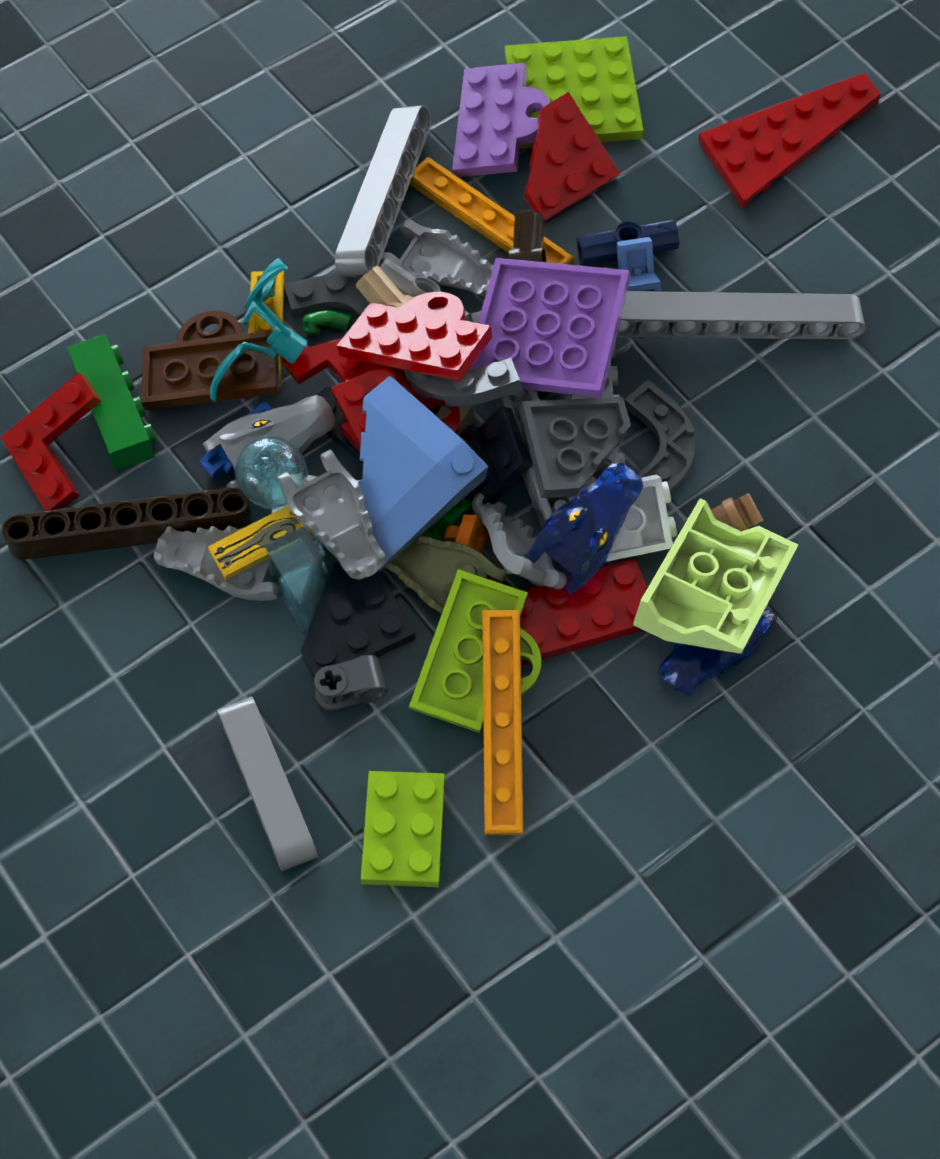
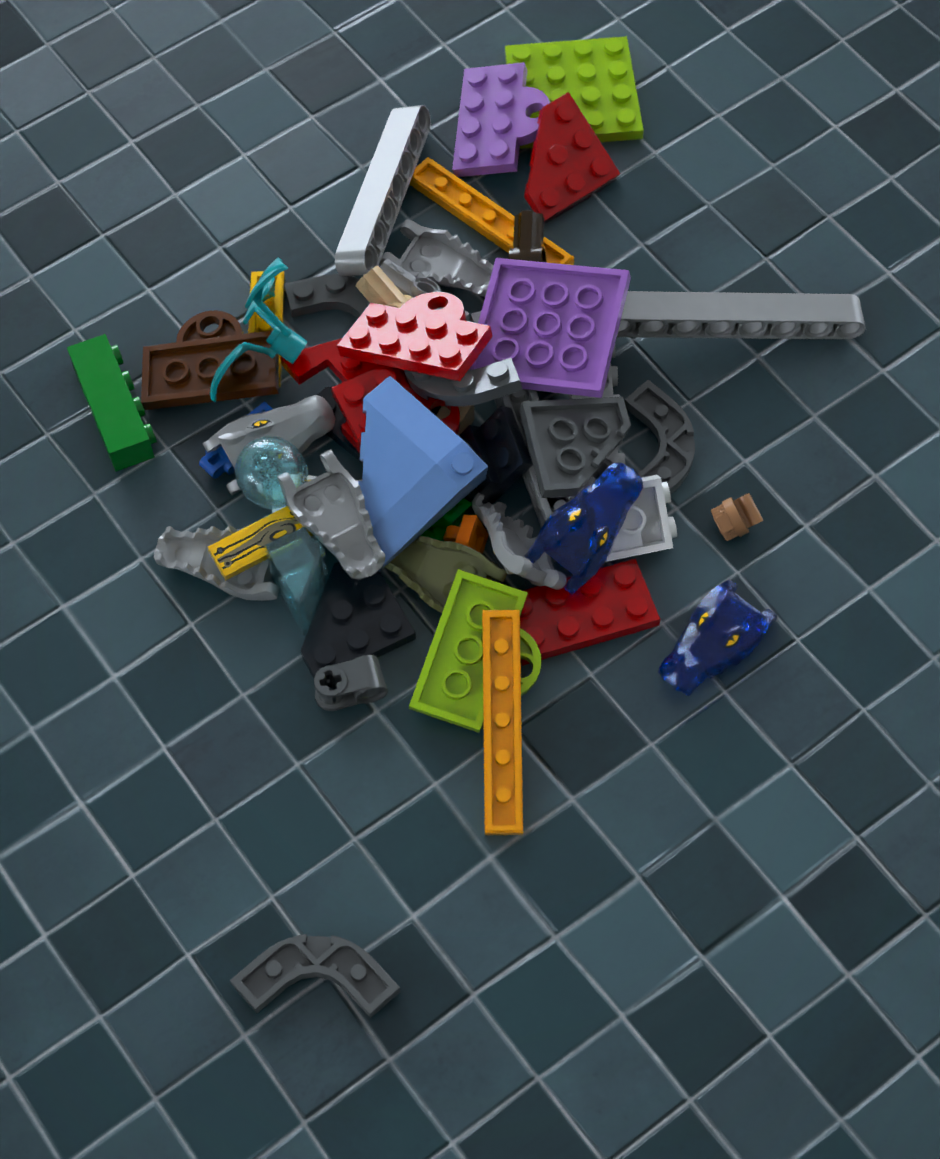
red plate [1,372,102,511] -> none
dark brown beam [2,487,253,560] -> none
light grey beam [217,696,318,872] -> none
green arm [302,310,353,336] -> none
lime plate [361,771,445,887] -> none
dark blue piece [576,220,680,266] -> none
medium blue brick [617,237,661,292] -> none
yellowish green piece [633,498,798,654] -> none
red wing [698,73,881,209] -> none
none -> dark grey plate [230,934,401,1019]

